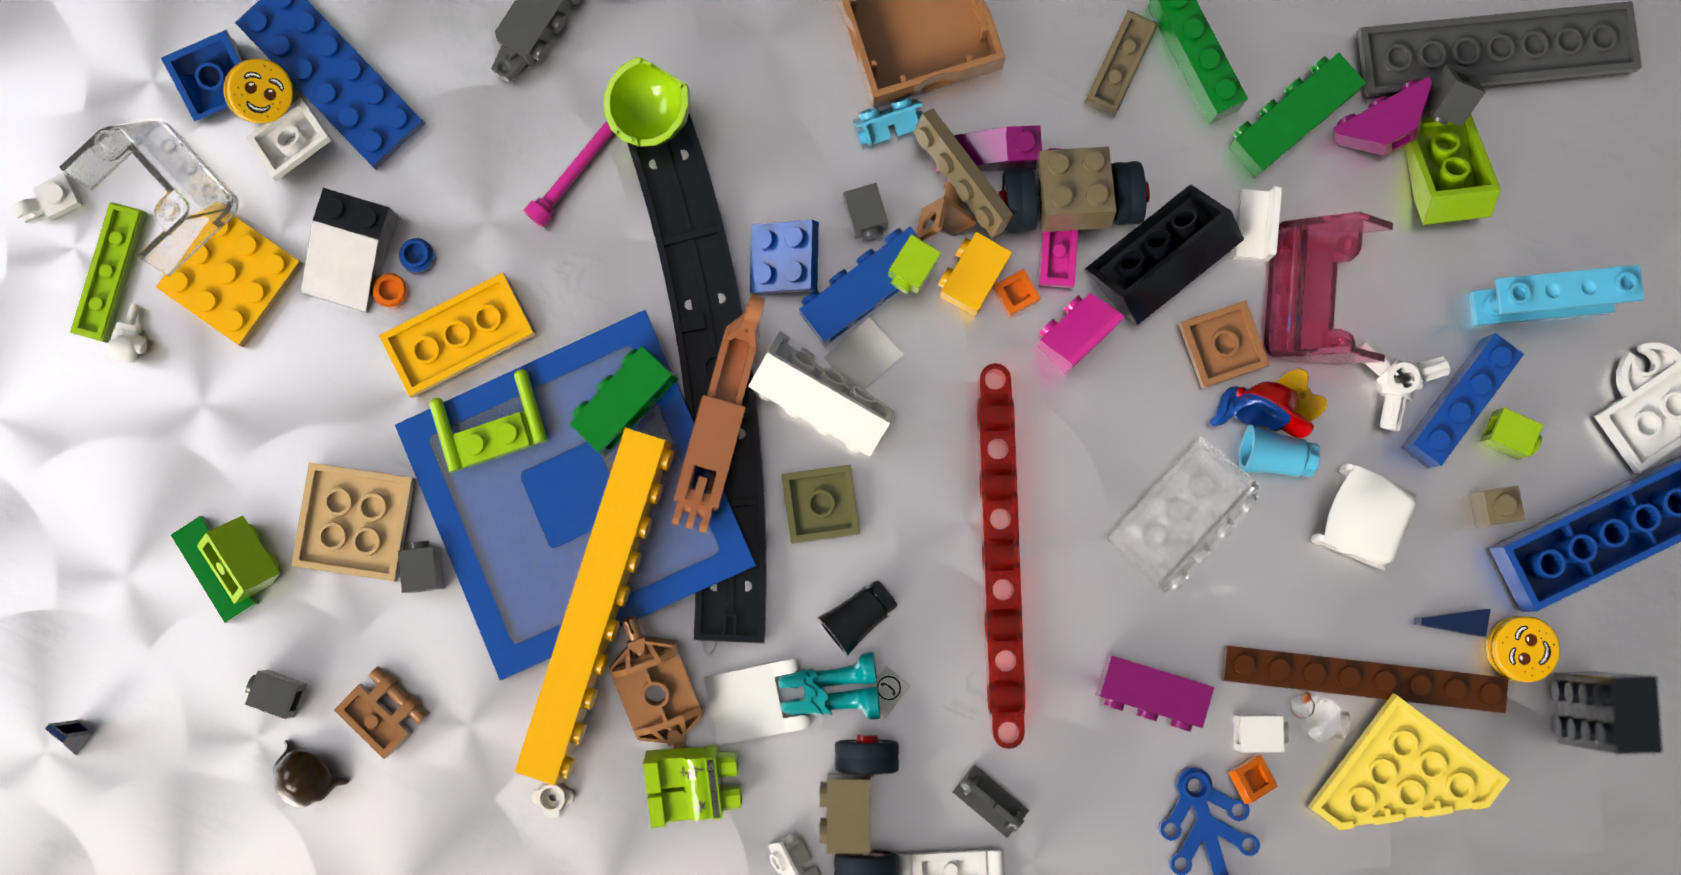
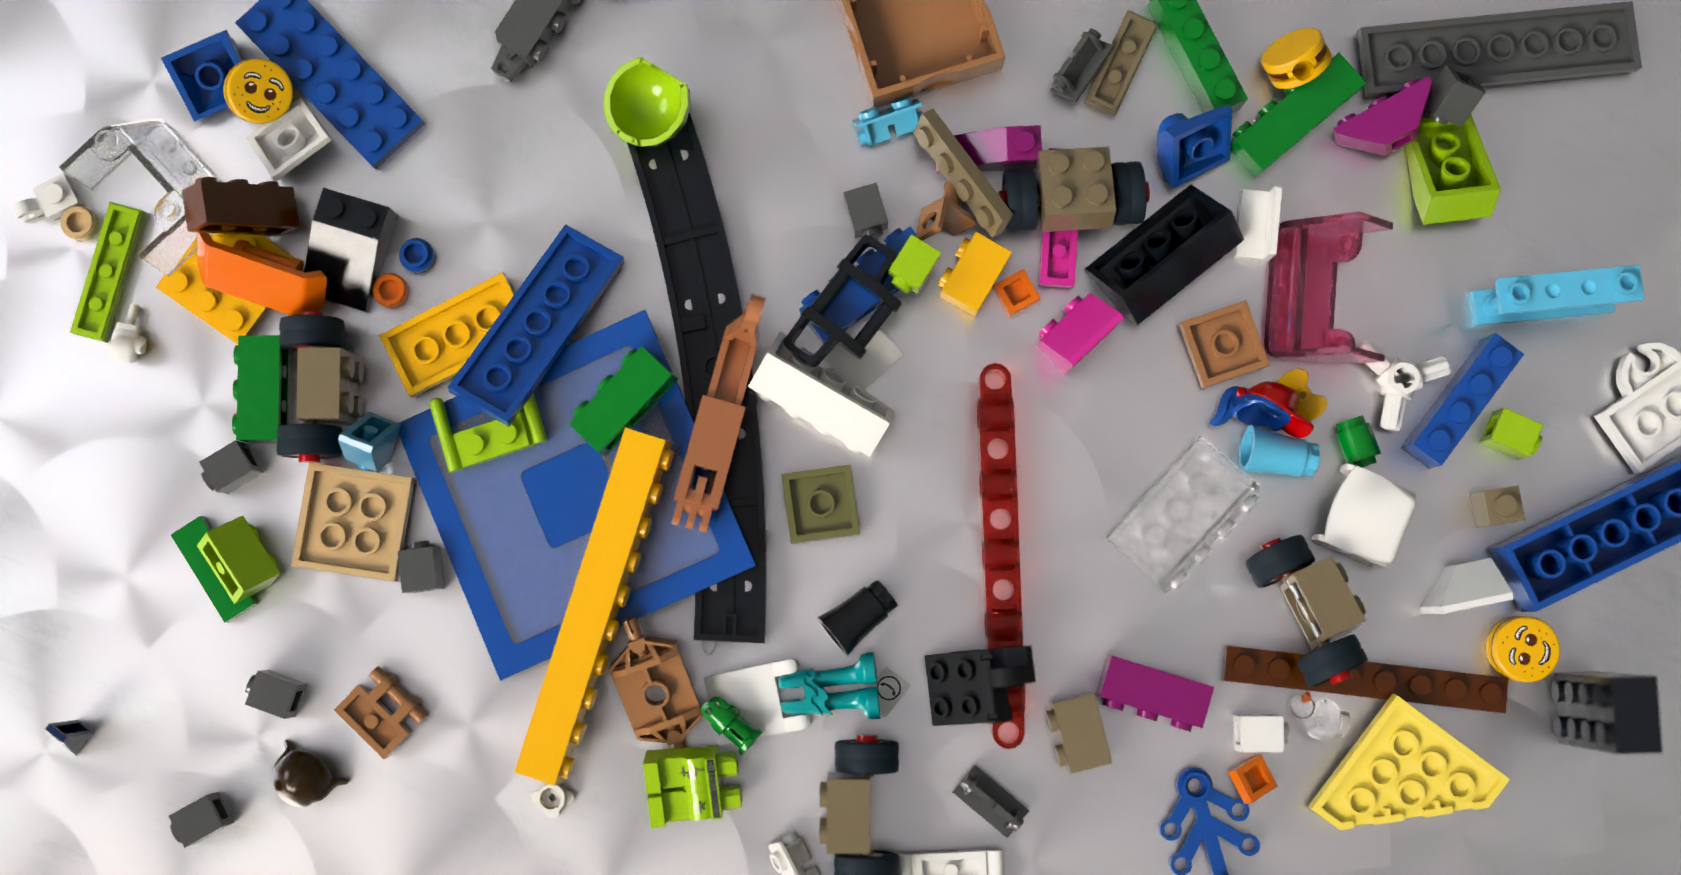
dark pink piece [523,121,614,228] -> none
plate [750,219,819,295] -> none
dark blue piece [1414,609,1491,637] -> none
none -> tan tile [60,205,99,241]
none -> dark grey brick [168,792,234,848]
none -> reddish brown brick [182,177,300,236]
none -> orange piece [197,233,327,315]
none -> dark grey brick [199,440,264,494]
none -> green brick [232,335,290,443]
none -> brick [277,311,364,463]
none -> dark azure slope [338,412,401,472]
none -> blue plate [448,224,624,427]
none -> green piece [701,696,763,756]
none -> black bar [783,235,902,367]
none -> black plate [925,646,1036,726]
none -> dark tan brick [1046,692,1112,773]
none -> dark grey hinge [1050,28,1114,102]
none -> blue slope [1157,105,1232,188]
none -> brick [1245,535,1368,688]
none -> yellow head [1261,28,1332,89]
none -> green brick [1336,415,1381,468]
none -> white slope [1420,558,1514,614]

